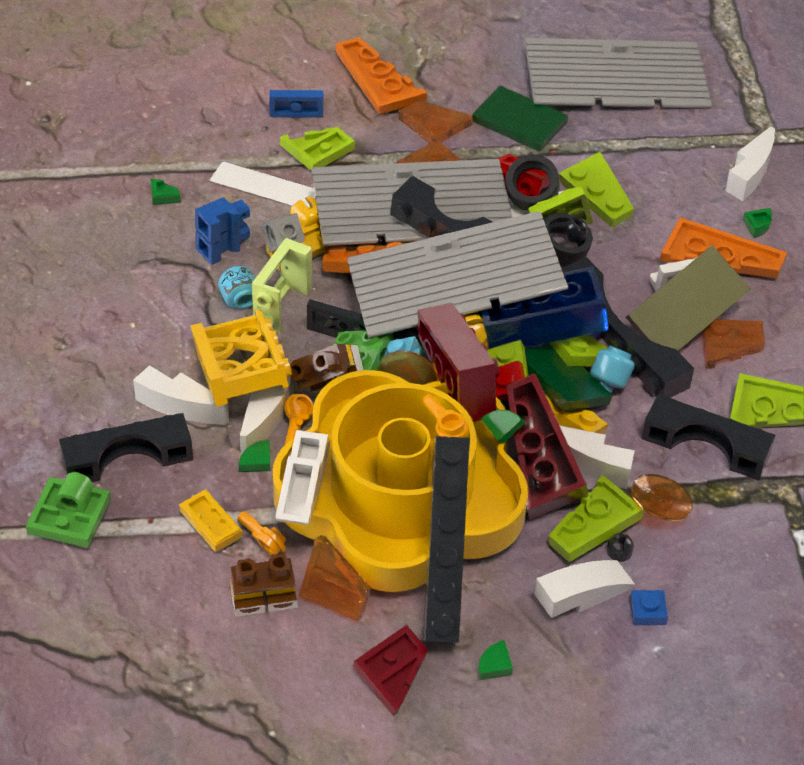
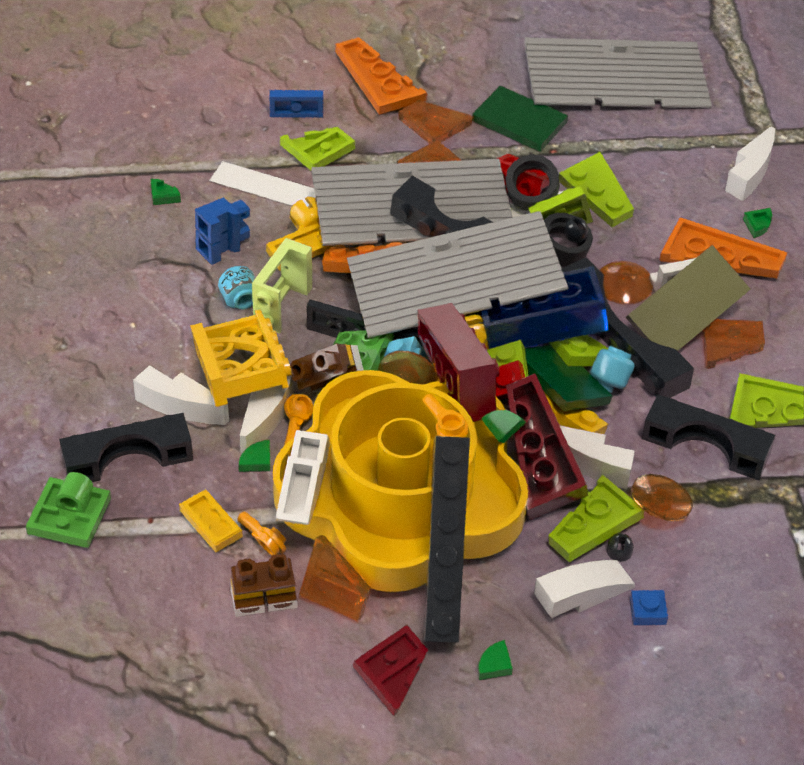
light grey brick [261,213,305,252] -> none
none -> clear orange dish [600,261,653,305]

